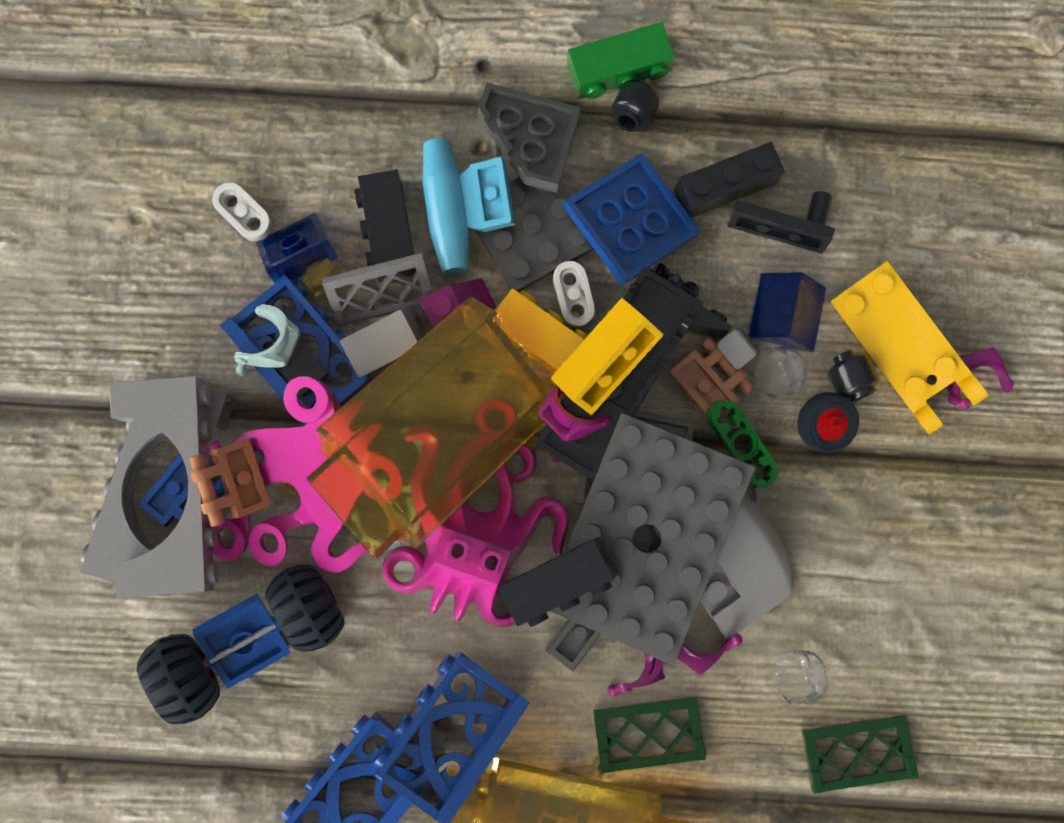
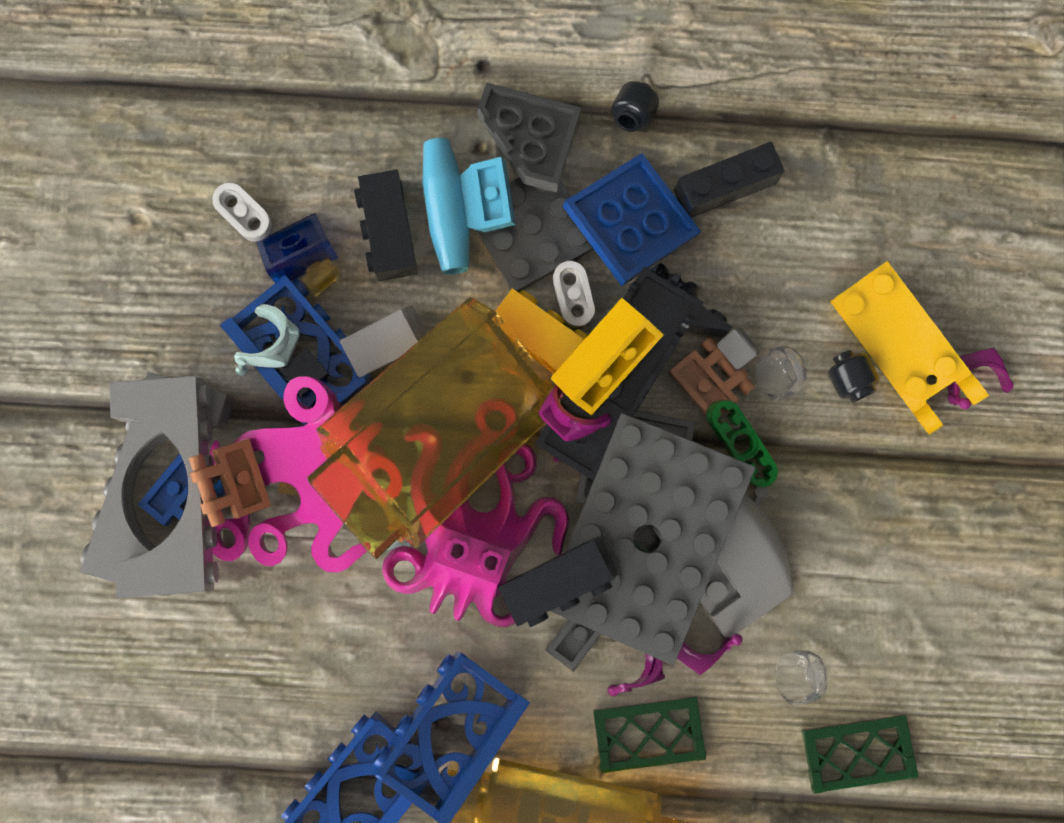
black plate [137,565,344,725] -> none
light grey window [321,253,434,327] -> none
magenta slope [419,278,497,338] -> none
green brick [567,22,675,99] -> none
black piece [727,191,835,254] -> none
clear blue slope [748,272,826,352] -> none
black wheel [797,392,859,454] -> none

